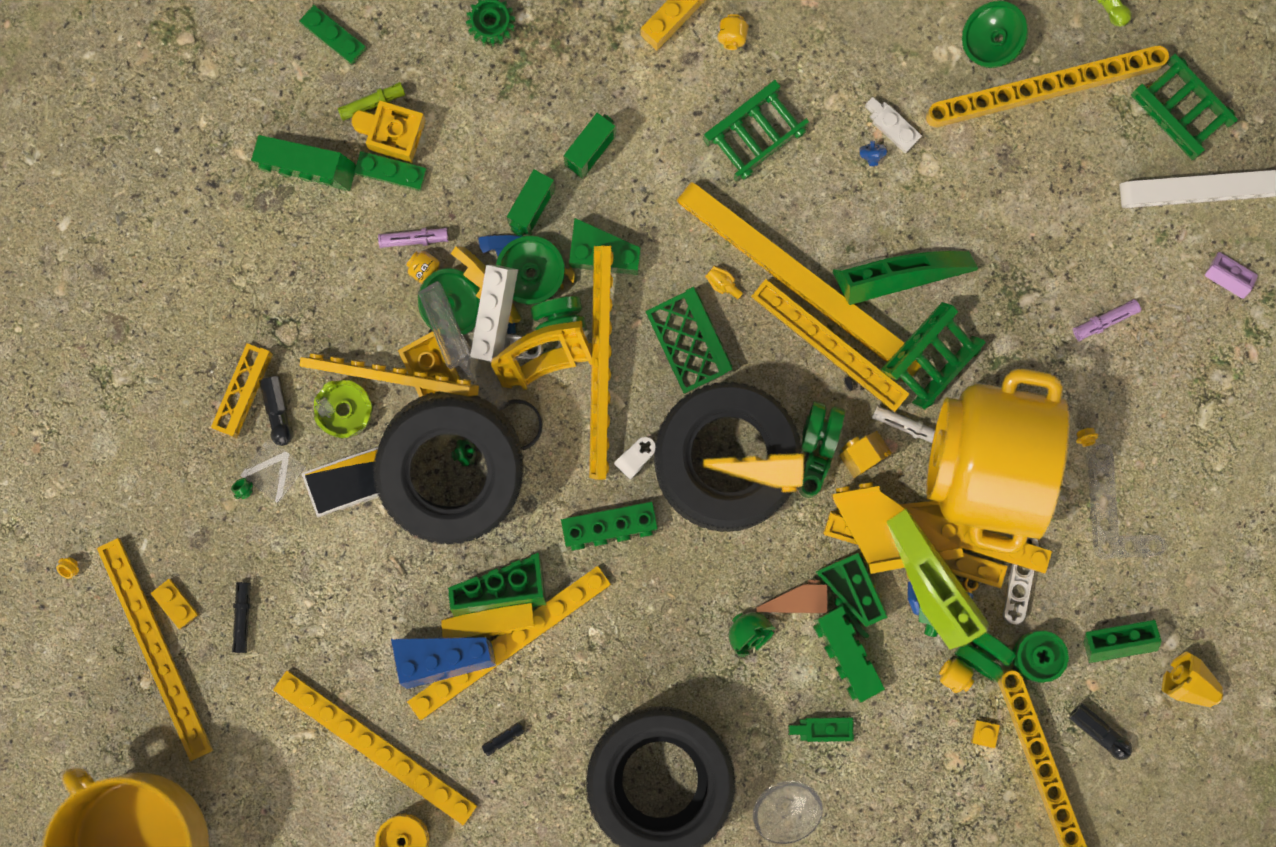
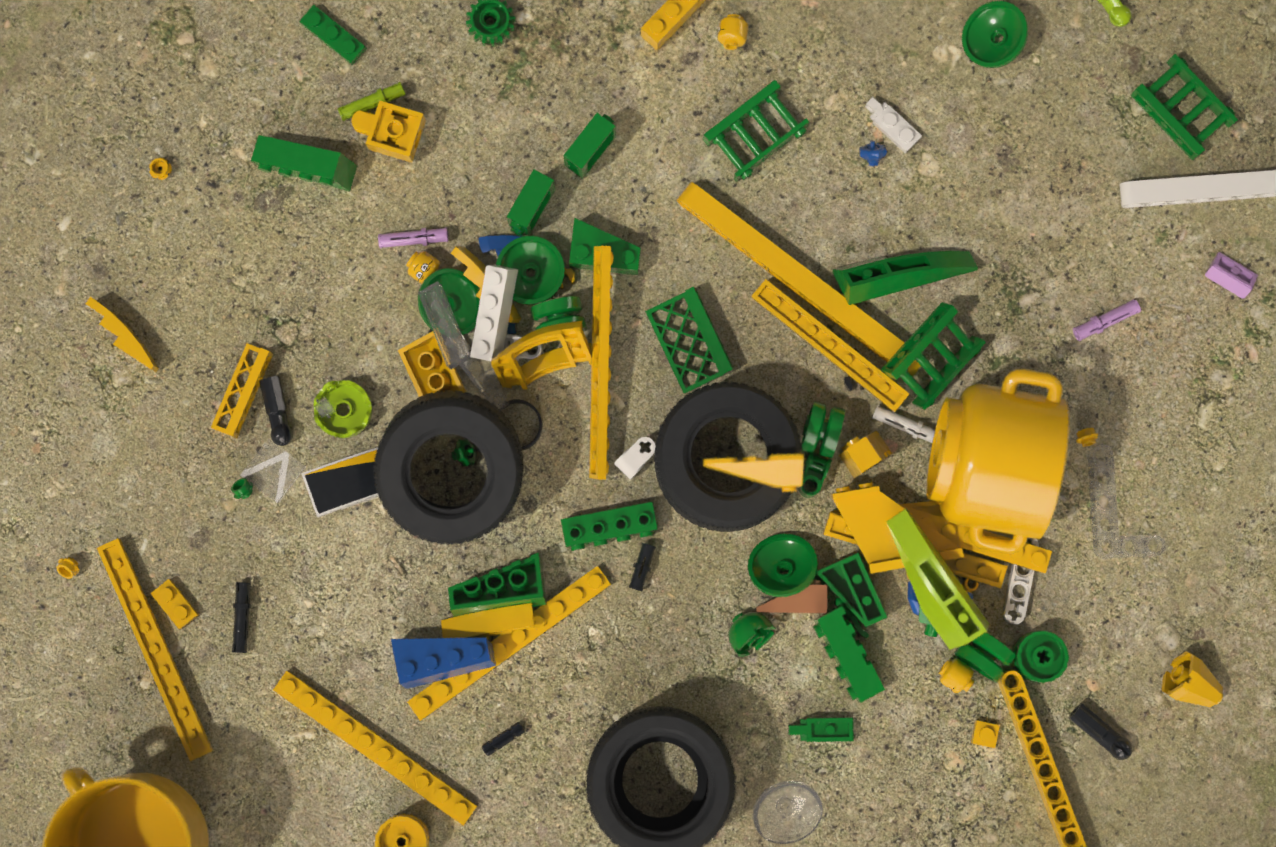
yellow plate [300,353,479,396] -> none
green plate [354,151,427,192] -> none
yellow piece [705,266,743,300] -> none
yellow beam [926,46,1169,127] -> none
green brick [1083,620,1162,663] -> none
none -> yellow slope [85,296,159,372]
none -> yellow plate [149,158,172,180]
none -> black pin [629,543,656,591]
none -> green dish [748,534,818,597]

